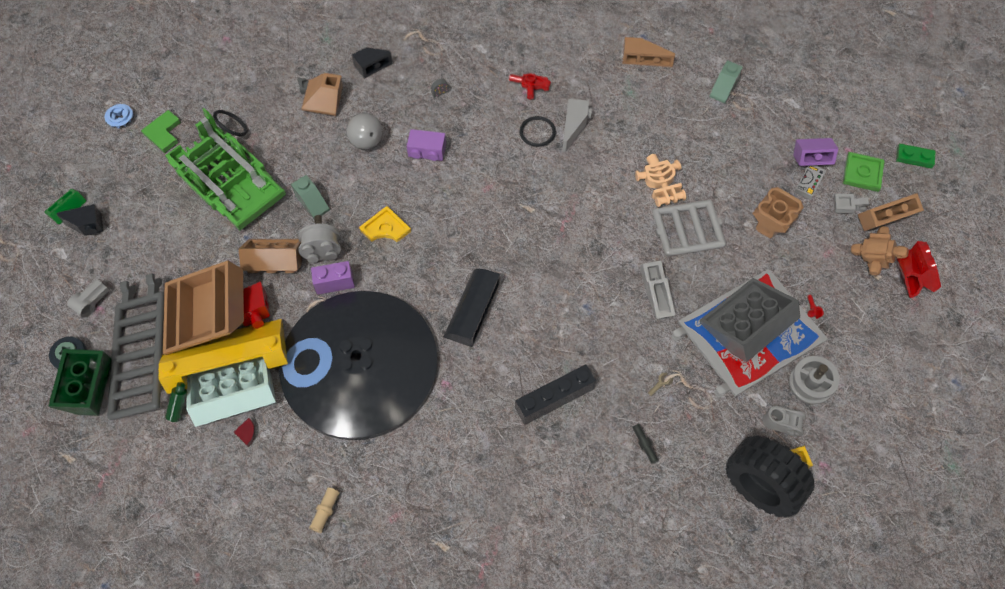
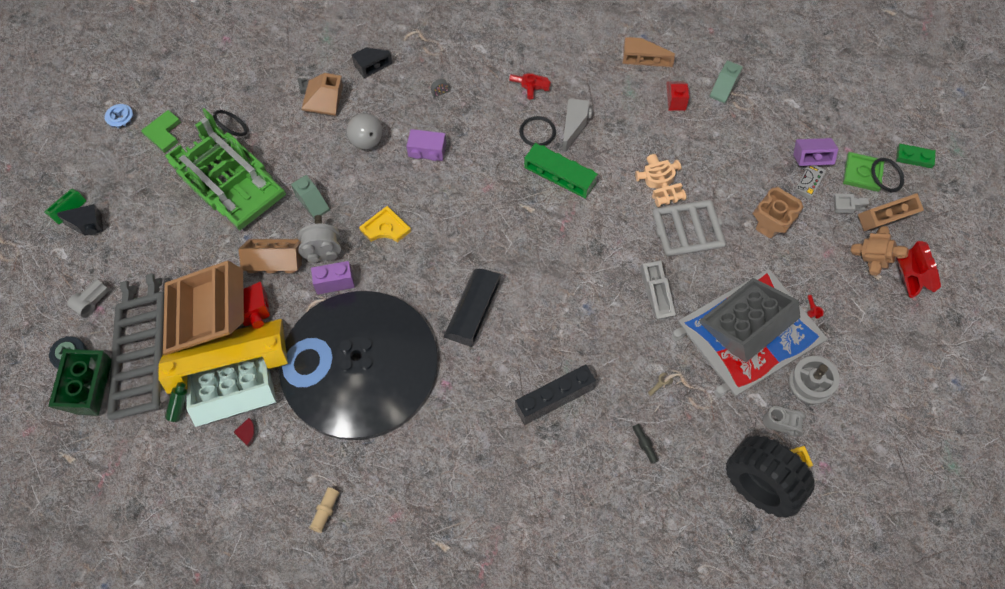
none -> green brick [524,143,598,199]
none -> red slope [666,81,689,111]
none -> black tyre [871,158,904,192]

